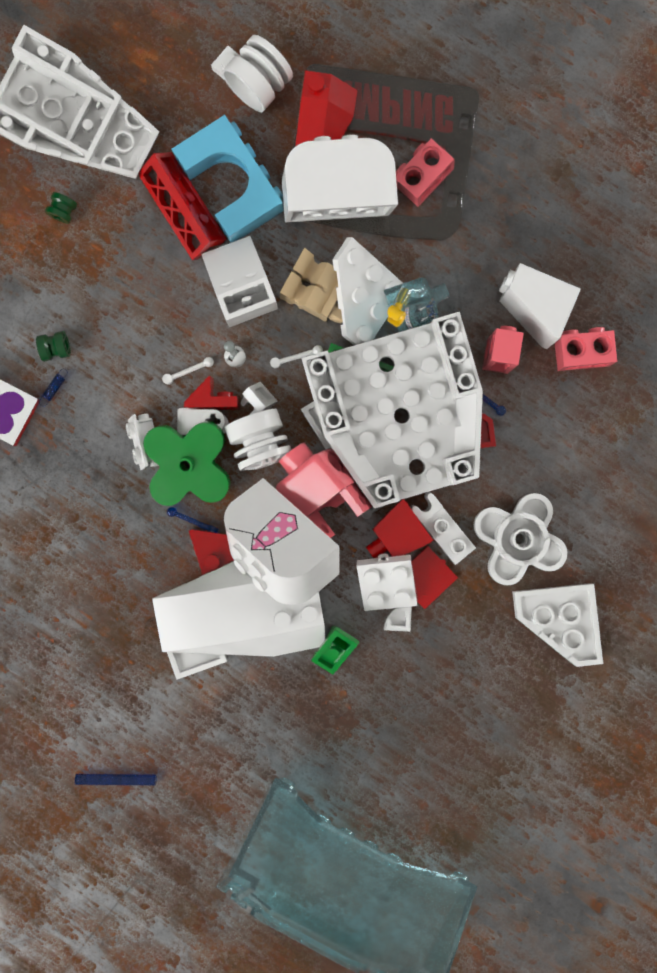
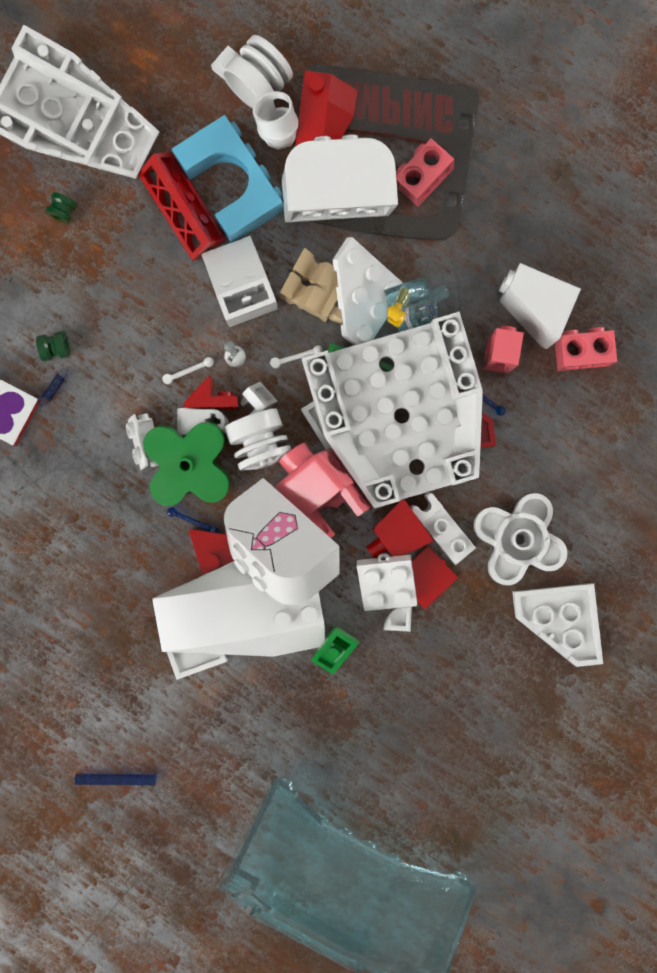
none -> white helmet [253,91,298,150]

